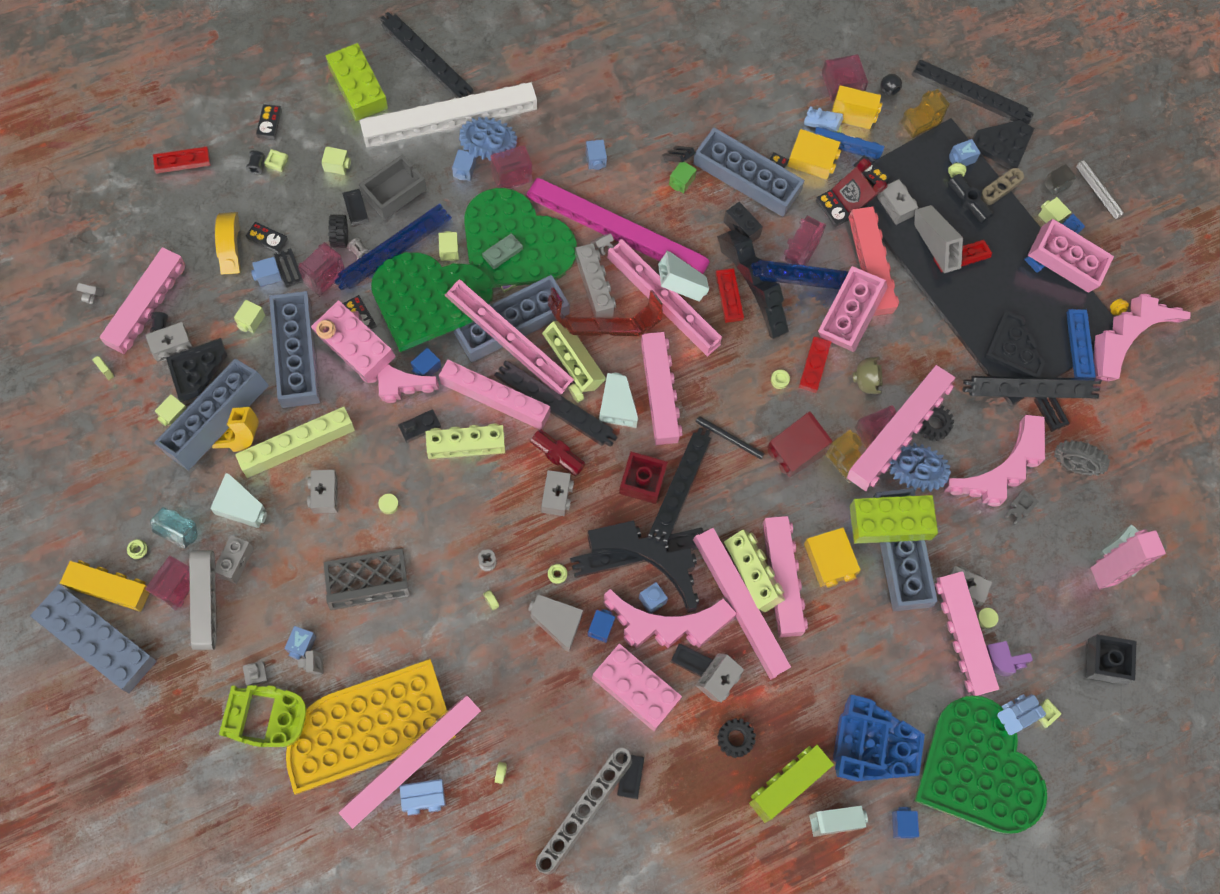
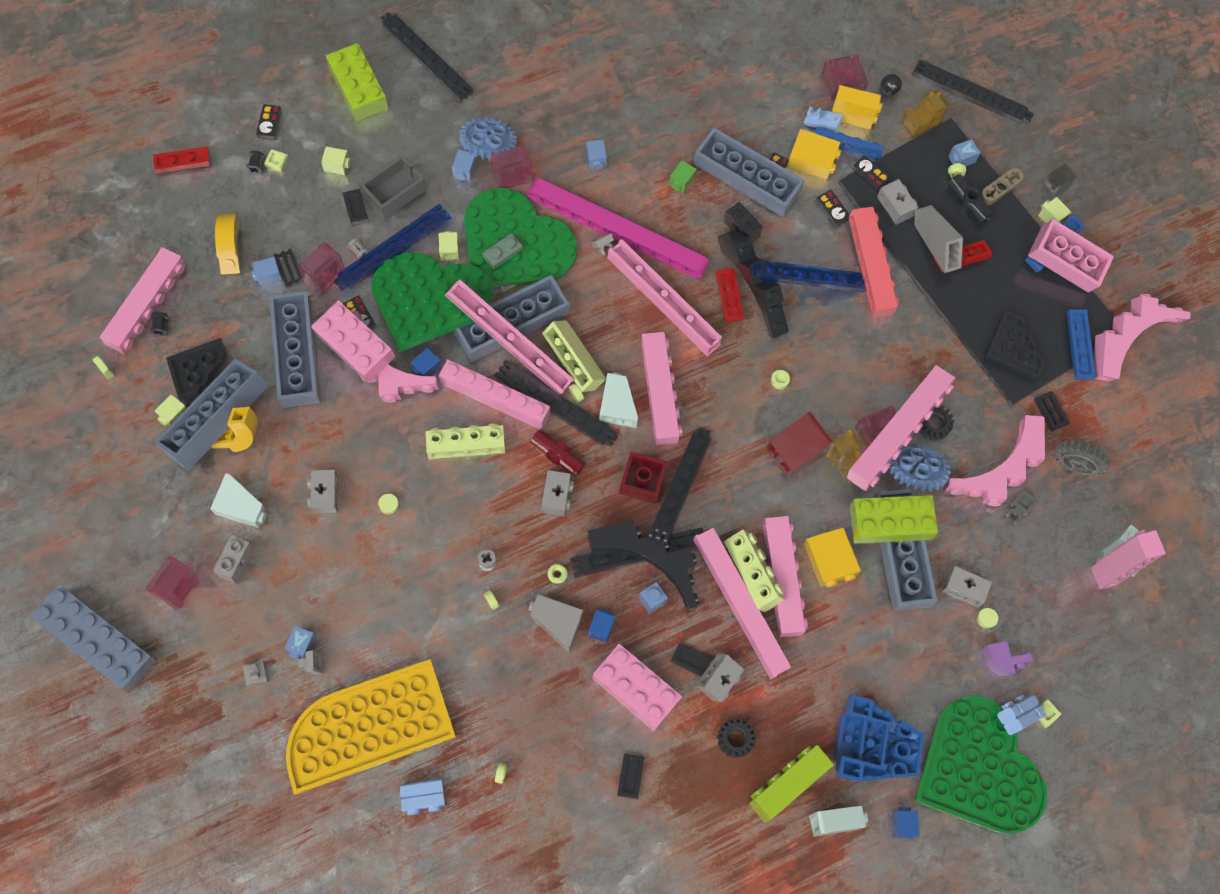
yellow brick [60,560,151,612] -> none
light grey tile [77,283,104,304] -> none
yellowish green plate [127,539,148,559] -> none
light grey brick [145,322,193,362] -> none
clear light blue brick [150,507,198,549] -> none
light grey beam [189,550,216,650] -> none
lime slope [219,685,307,747] -> none
yellowish green brick [234,300,265,333] -> none
yellowish green brick [235,407,355,478] -> none
tile [246,222,288,254] -> none
light nougat plate [316,320,336,339] -> none
dark grey fence [323,548,410,611] -> none
black tyre [328,214,348,248] -> none
bright pink tile [339,695,481,829] -> none
white brick [359,82,537,147] -> none
black hinge [398,409,441,443] -> none
light grey beam [536,748,632,875] -> none
clear red windscreen [548,288,663,336] -> none
light grey brick [575,243,616,321] -> none
bright pink arch [604,589,737,649] -> none
light aqua slope [658,251,709,302] -> none
black tile [662,146,696,163] -> none
black bar [695,416,765,460] -> none
clear pink container [784,215,826,270] -> none
red plate [798,336,831,393] -> none
bright pink brick [818,266,888,352] -> none
dark red flag [832,158,888,214] -> none
olive cylinder [853,356,883,394] -> none
bright pink brick [935,571,999,696] -> none
black hinge [962,376,1102,399] -> none
black plate [972,120,1035,170] -> none
light grey axle [1076,160,1124,219] -> none
black brick [1086,634,1137,685] -> none
yellow plate [1110,299,1129,315] -> none

